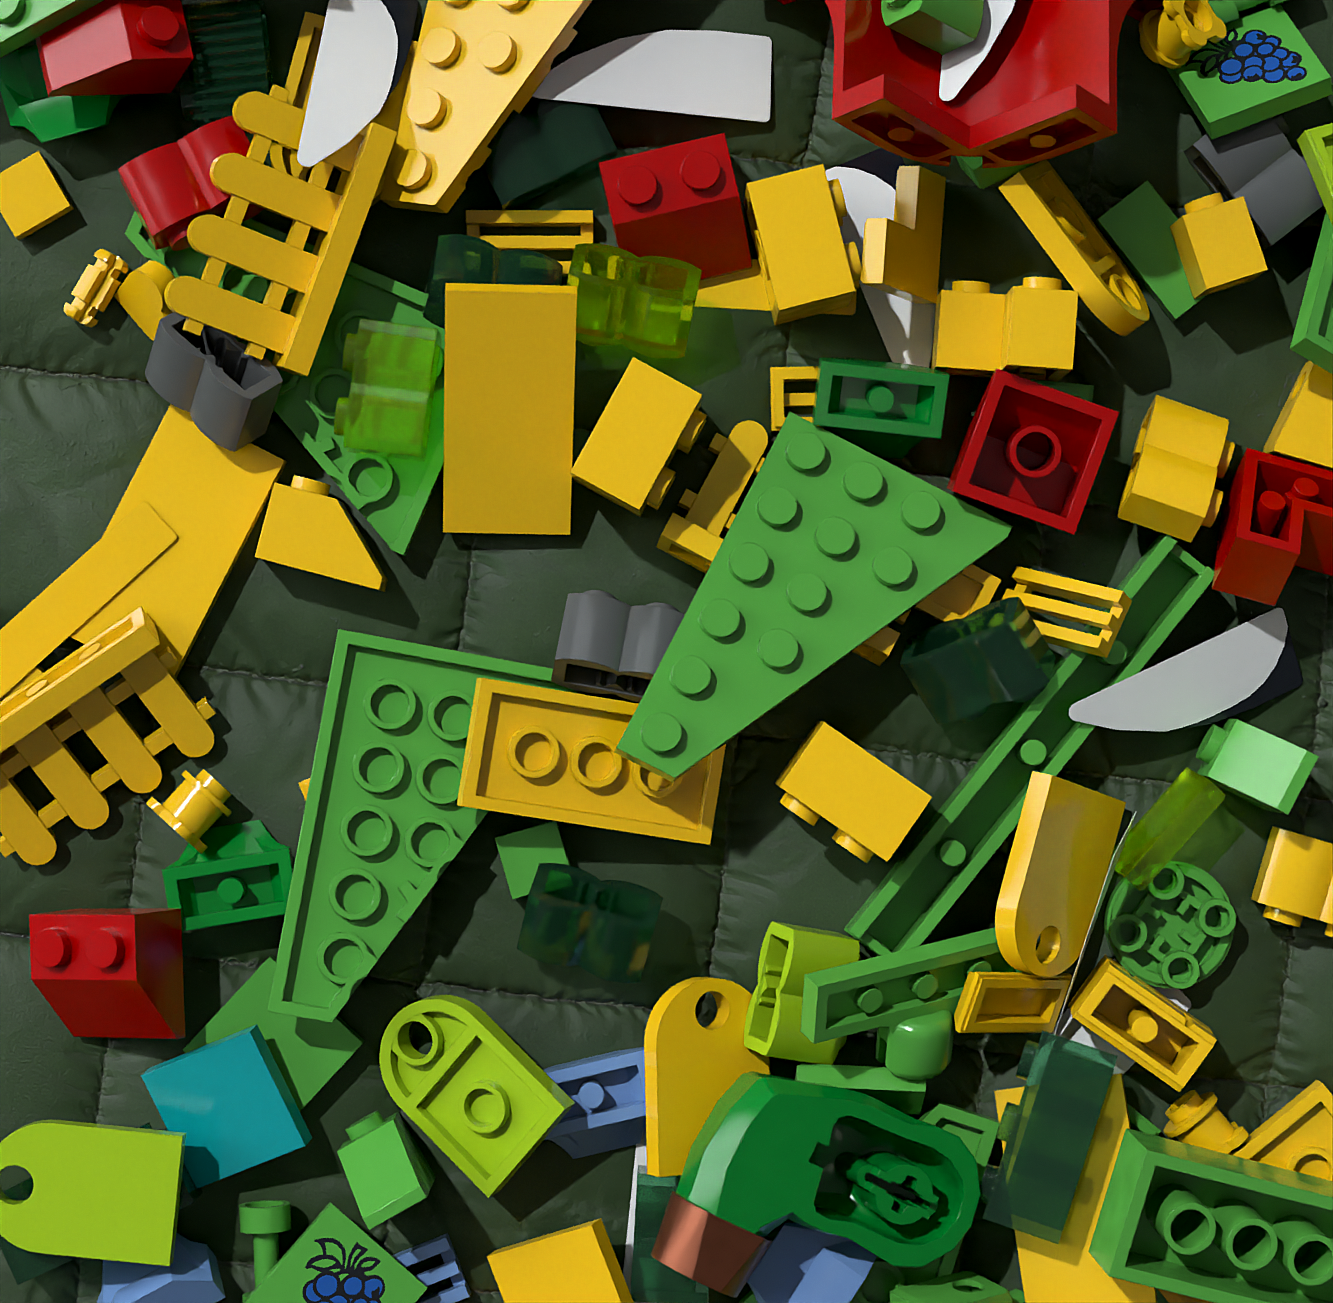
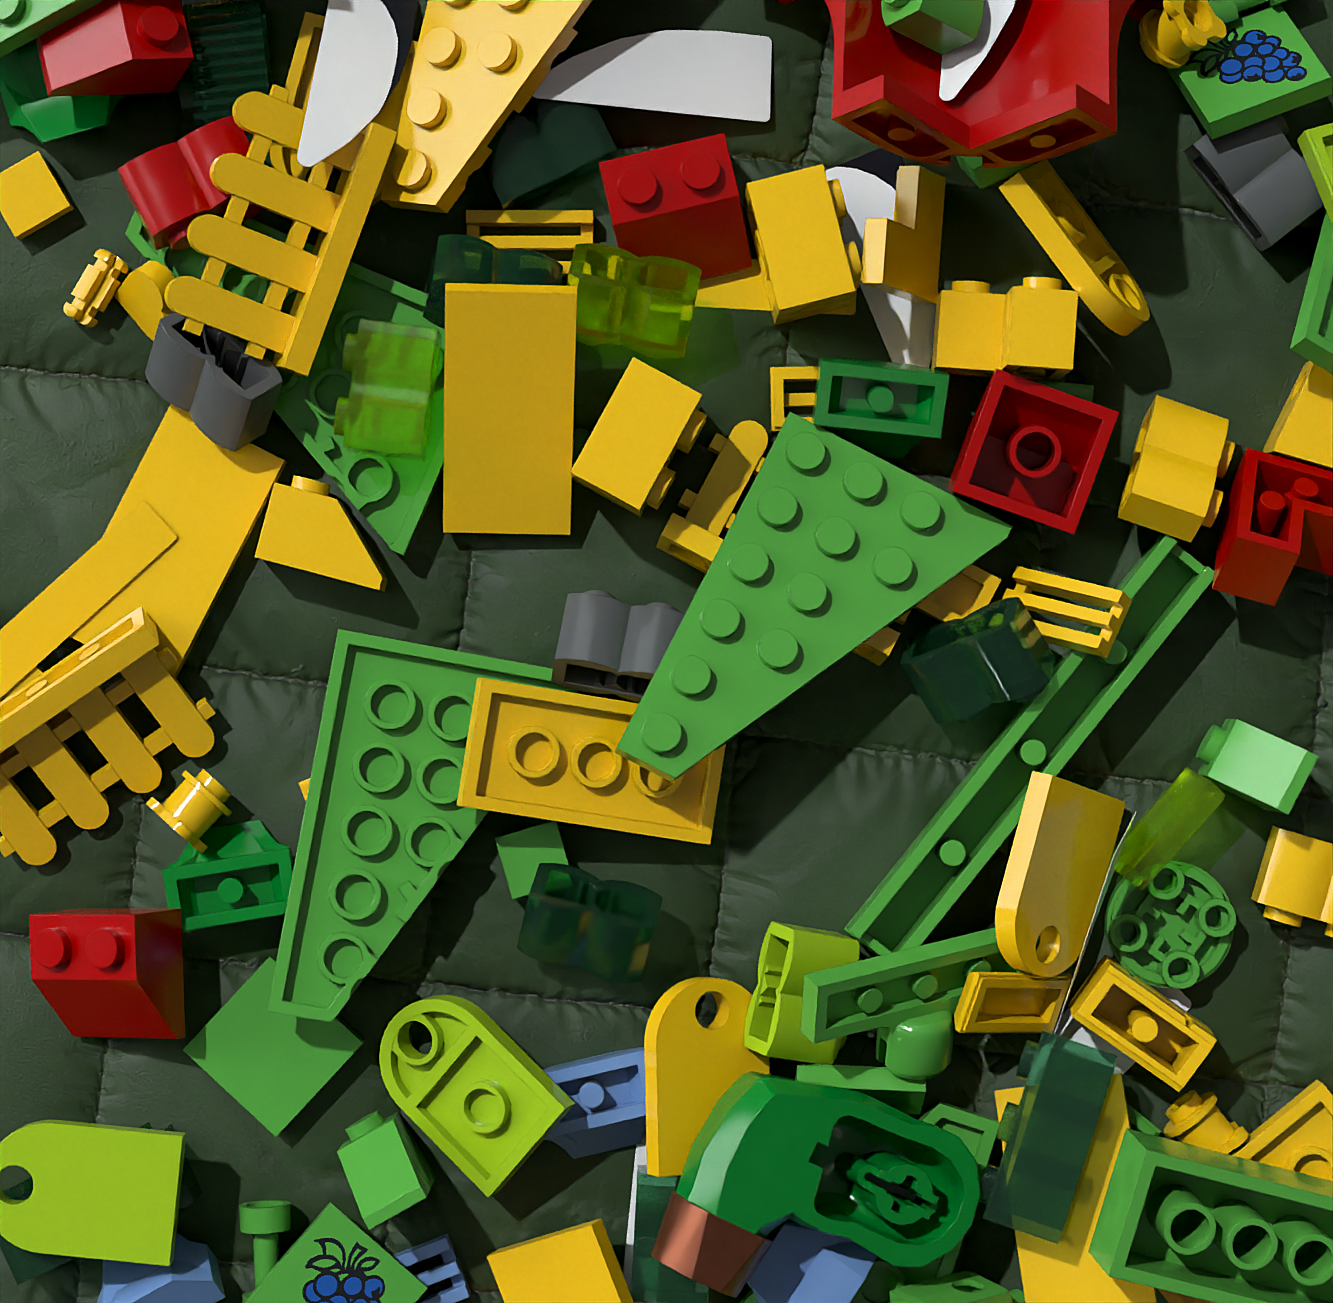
teal tile [141,1024,312,1189] -> none
yellow brick [775,721,932,863] -> none
white sticker [1069,607,1303,732] -> none
bright green tile [1095,180,1206,322] -> none
yellow brick [1170,193,1268,299] -> none

